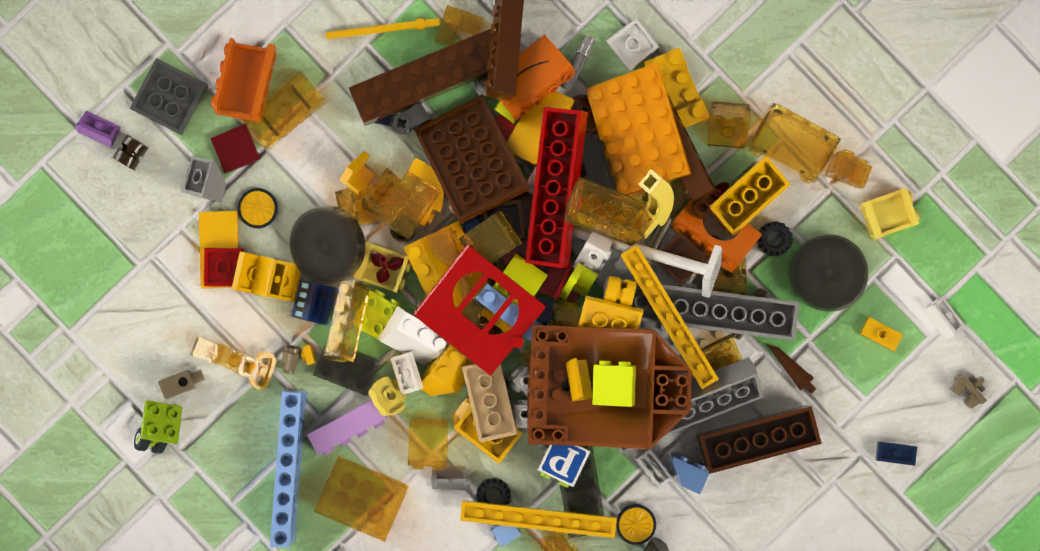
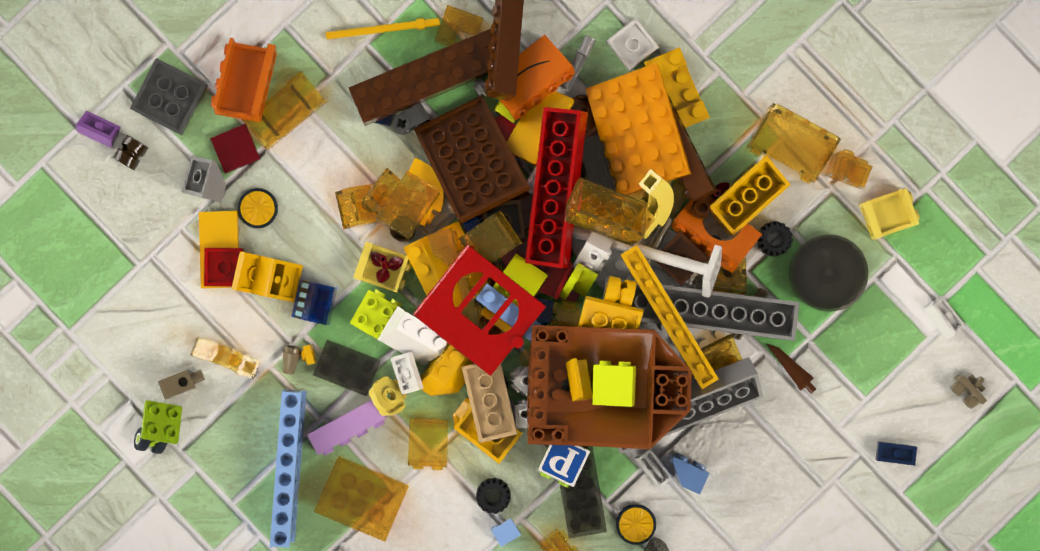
yellow plate [249,351,276,390] -> none
clear smoke brick [290,206,366,284] -> none
clear yellow slope [322,280,370,362] -> none
yellow panel [340,151,376,194] -> none
light grey hinge [431,470,470,489] -> none
yellow plate [460,500,617,538] -> none
reddish brown brick [697,405,822,474] -> none
clear yellow slope [707,101,751,149] -> none
yellow plate [859,317,903,352] -> none

